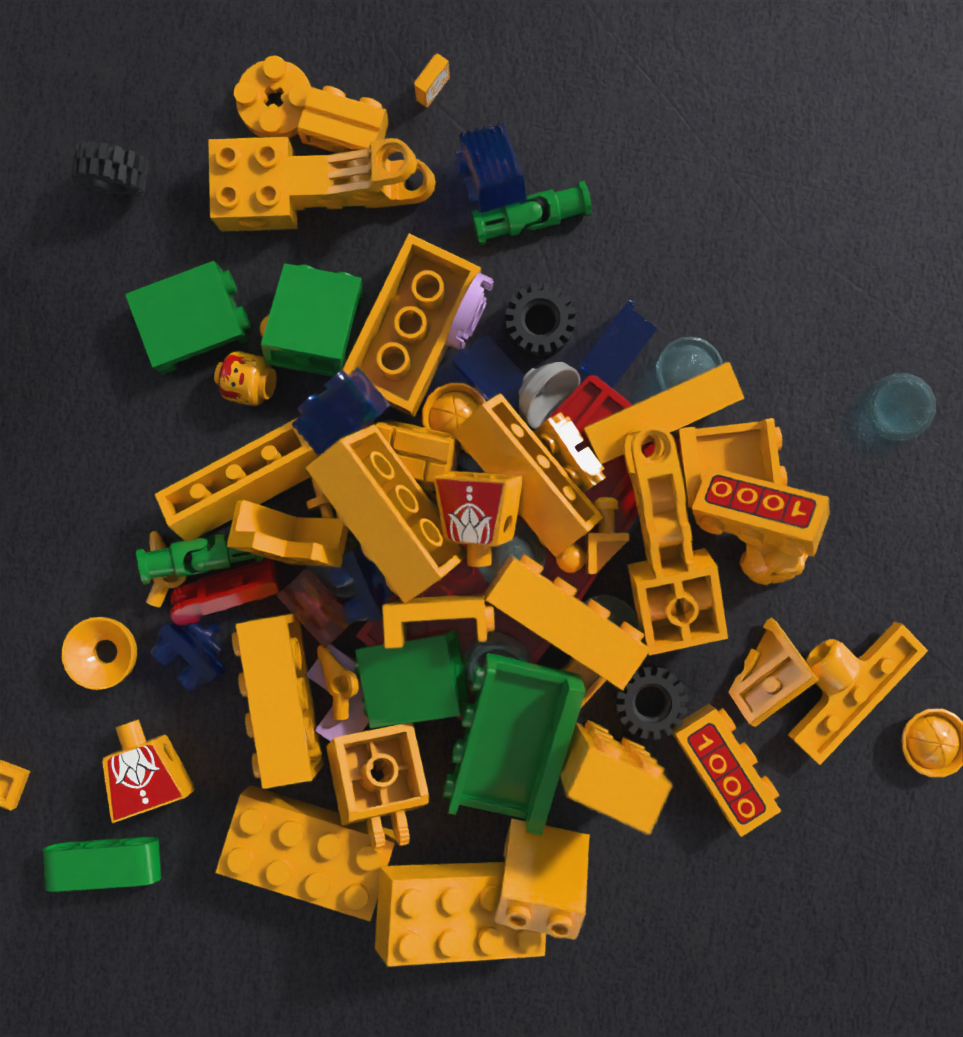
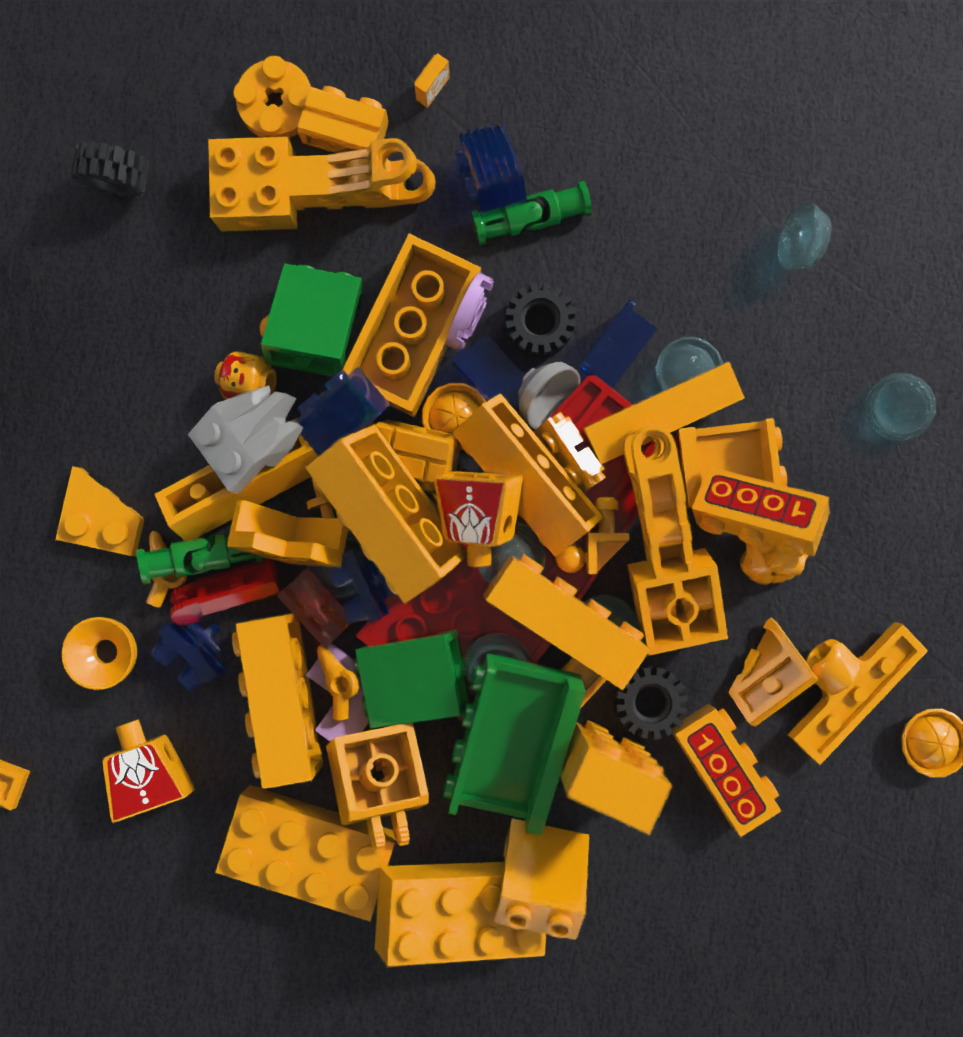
green beam [43,837,161,892] -> none
green panel [125,261,251,374] -> none
light orange panel [383,594,495,648] -> none
none -> light orange wing [55,466,145,556]
none -> light grey plate [188,385,303,493]
none -> clear light blue hat [777,201,832,270]

